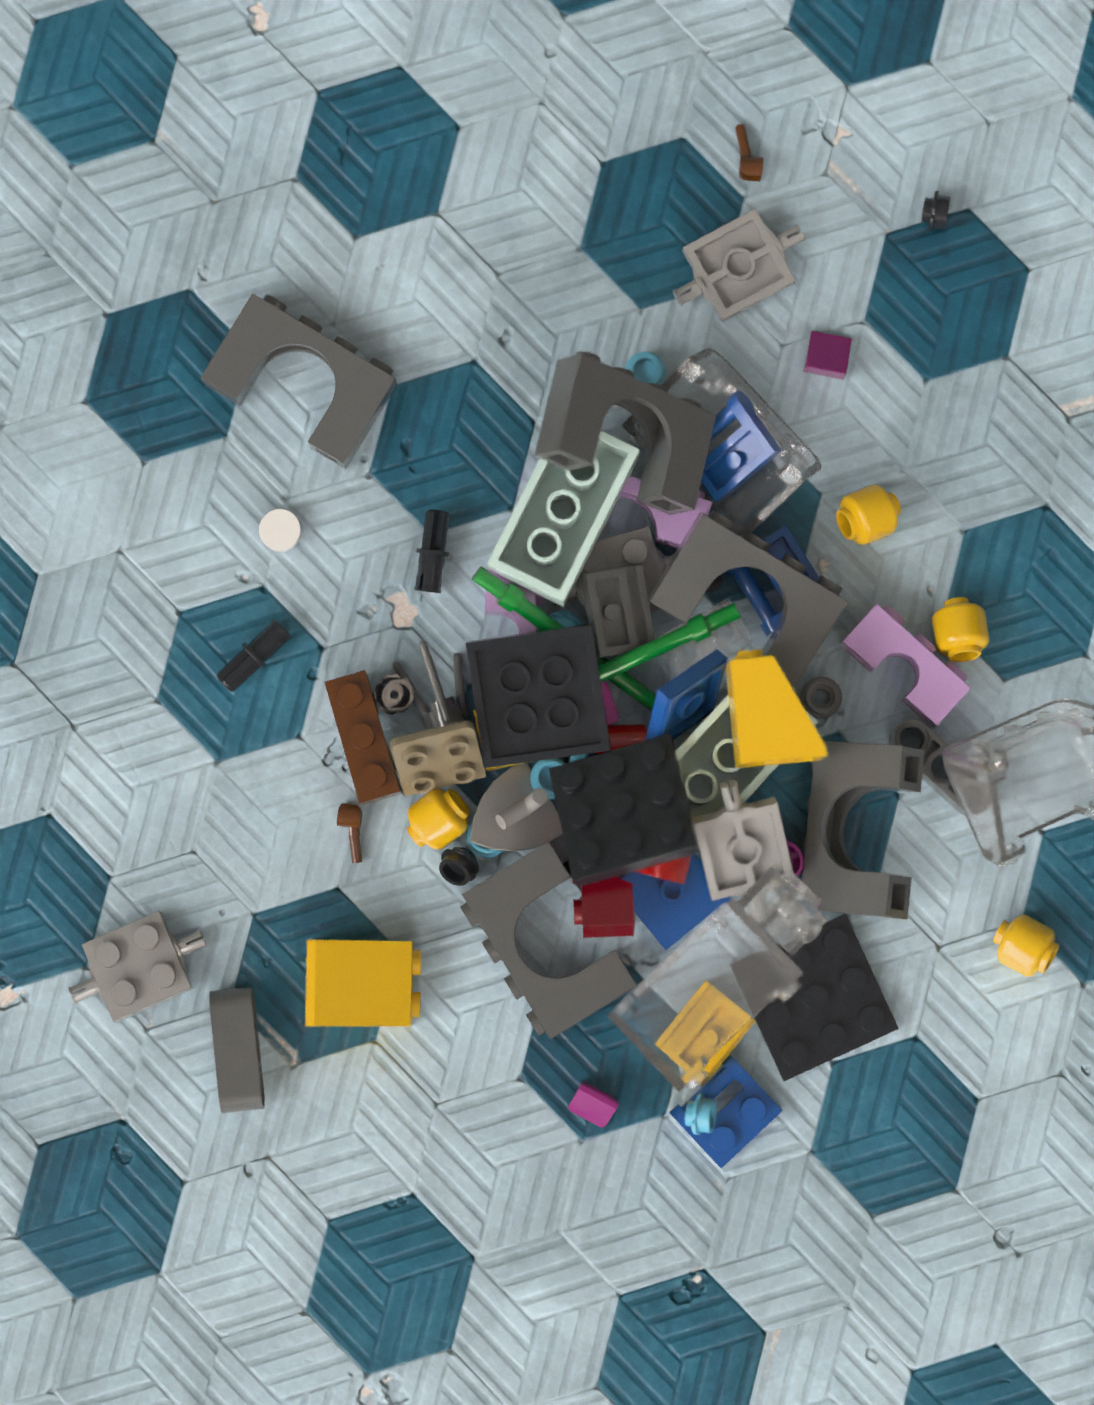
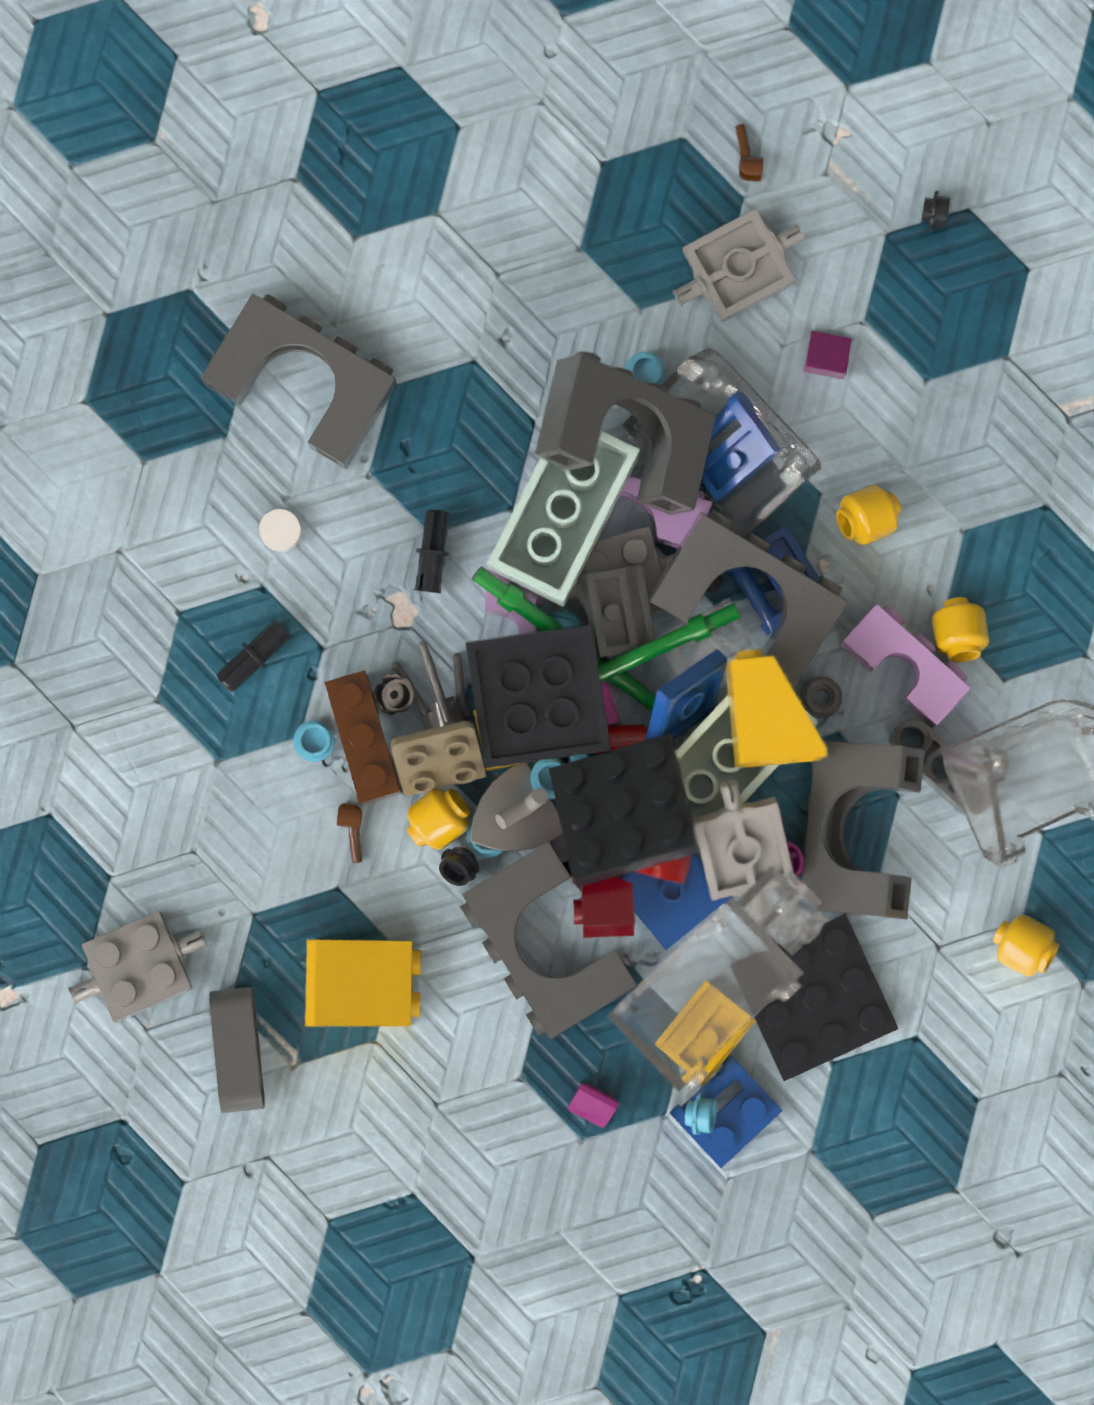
none -> medium azure plate [293,720,336,762]

